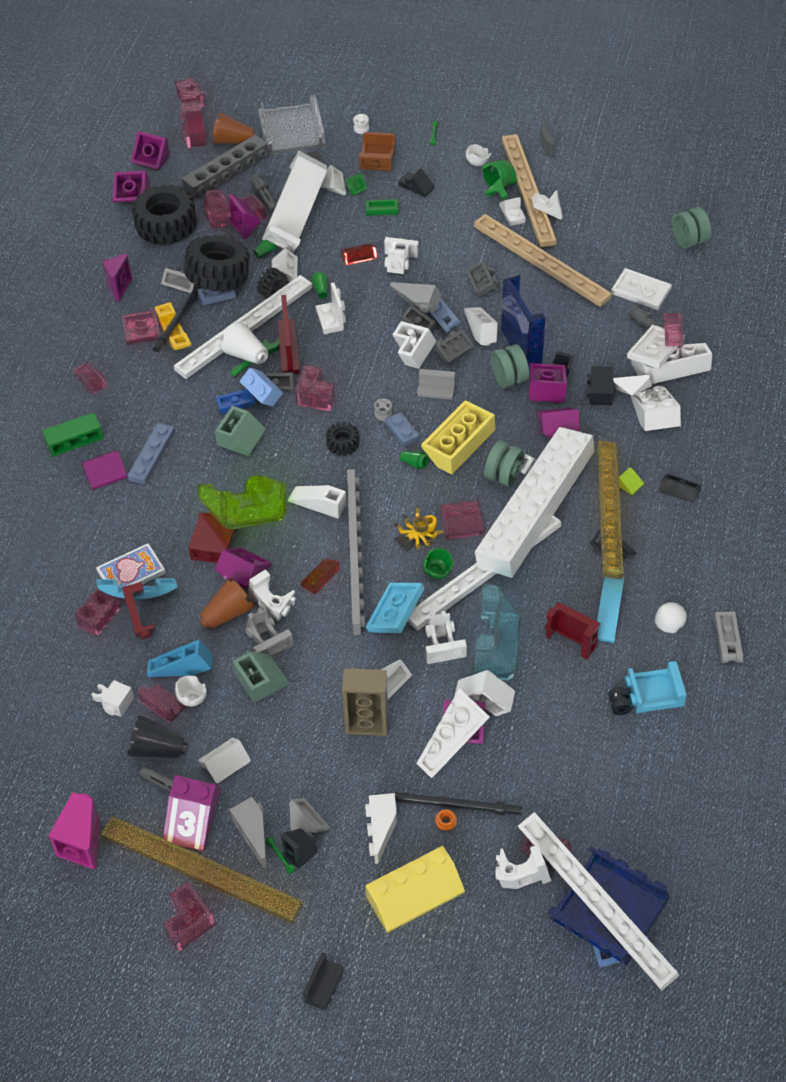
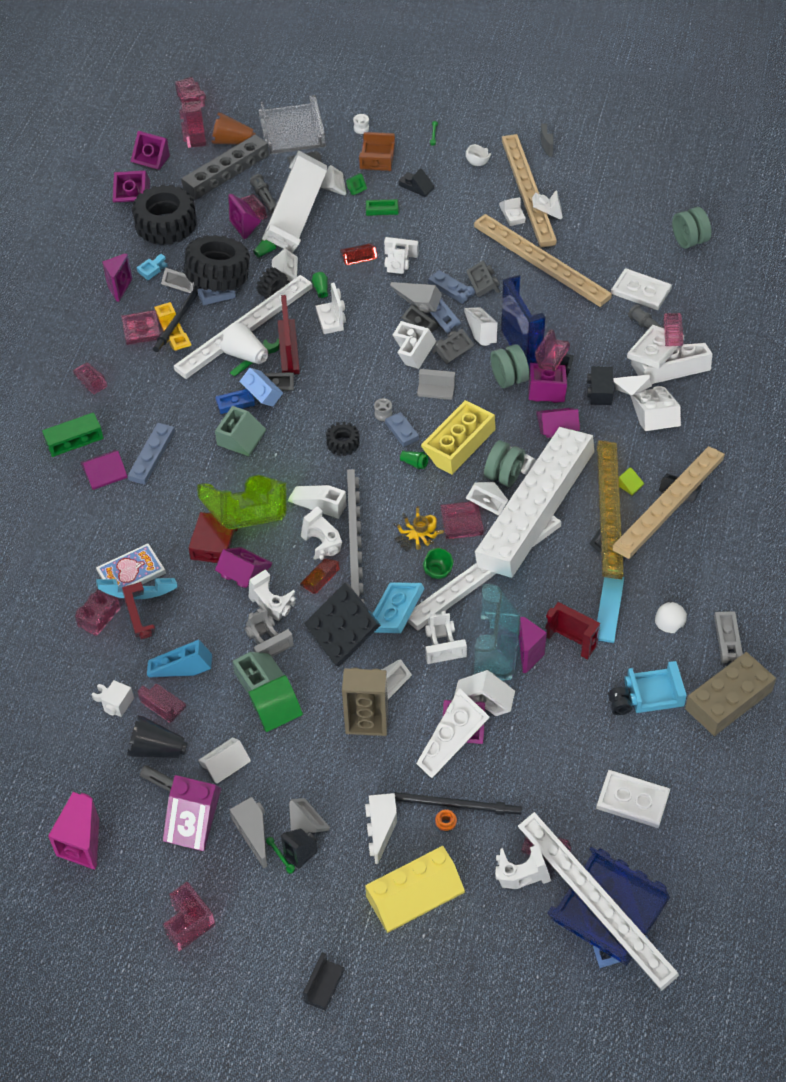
clear yellow plate [101,816,303,924] -> none
white hair [175,676,207,707] -> none
dark orange cone [199,577,255,630] -> none
clear pink brick [202,190,231,228] -> none
clear pink brick [295,365,335,411] -> none
green piece [481,159,517,201] -> none
none -> medium azure plate [136,254,168,280]
none -> green slope [248,675,303,732]
none -> white tile [301,507,342,560]
none -> black plate [304,583,381,667]
none -> sand blue plate [428,270,475,304]
none -> white slope [466,482,508,515]
none -> magenta slope [519,617,547,673]
none -> clear pink panel [535,329,570,371]
none -> white tile [596,770,670,829]
none -> tan plate [613,446,725,559]
none -> dark tan brick [685,652,776,736]

